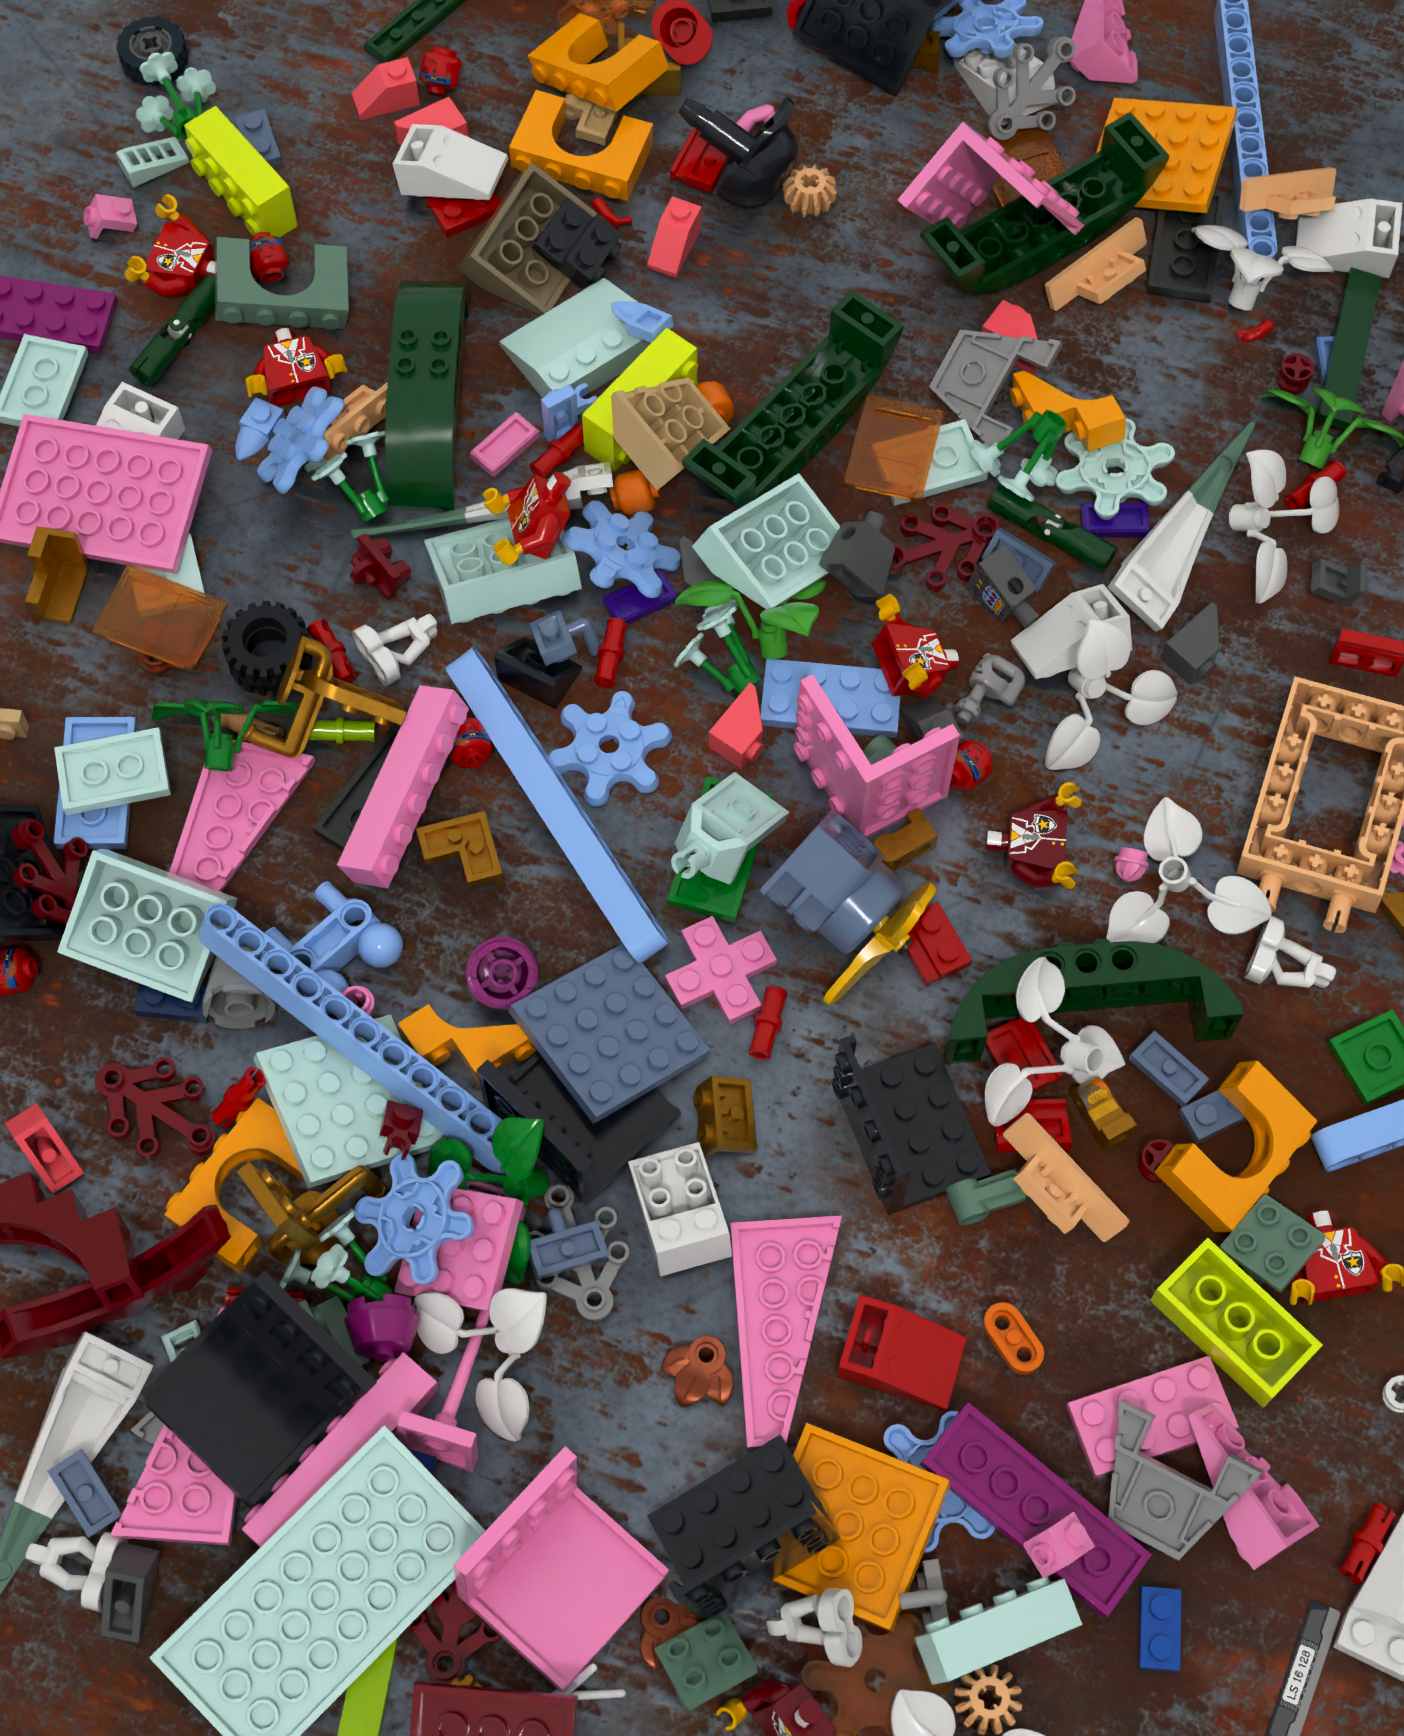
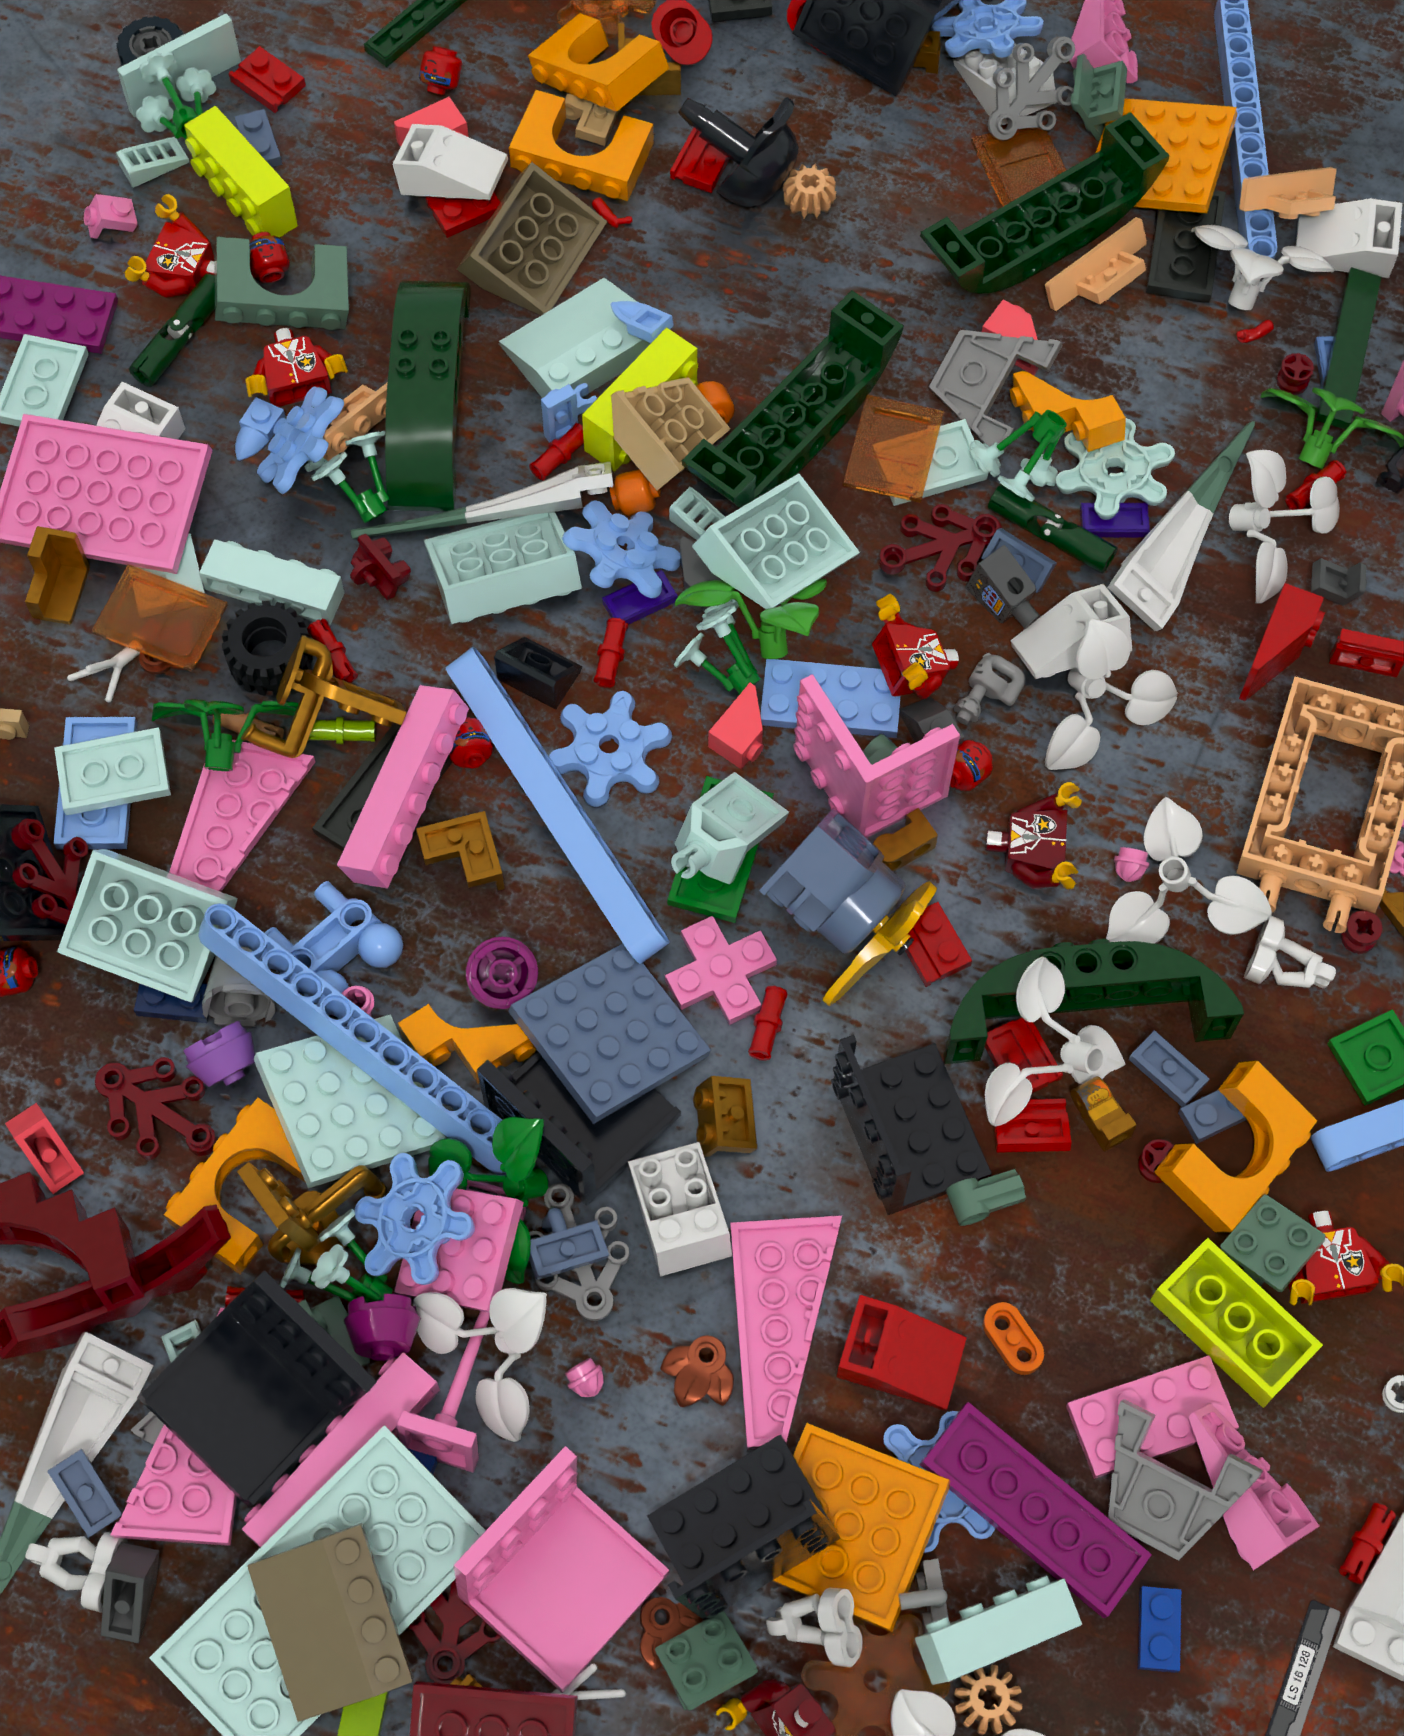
red pin [211,1066,267,1128] -> none
coral slope [352,57,420,120] -> none
white piece [352,614,437,686] -> none
dark red plate [379,1100,423,1160] -> none
bright pink tile [470,412,540,478] -> none
red torso [483,472,571,565] -> none
sand blue plate [529,610,600,666] -> none
black plate [531,198,622,289] -> none
coral slope [647,196,701,278] -> none
bright pink arm [736,104,775,132] -> none
dark grey torso [819,511,895,597] -> none
bright pink bracket [898,122,1084,235] -> none
light nougat bracket [1003,1113,1130,1242] -> none
bright pink bracket [1023,1512,1095,1578] -> none
dark grey slope [1160,602,1219,685] -> none
none -> white plant [67,641,143,702]
none -> light aqua tile [117,13,241,117]
none -> medium lavender cone [183,1021,255,1087]
none -> light aqua brick [199,539,345,627]
none -> red plate [229,46,306,113]
none -> dark tan slope [247,1523,413,1722]
none -> bright pink plate [565,1357,603,1397]
none -> light aqua slope [669,487,725,540]
none -> sand green bracket [1070,54,1127,141]
none -> red slope [1239,583,1325,701]
none -> dark red wheel [1341,910,1383,954]

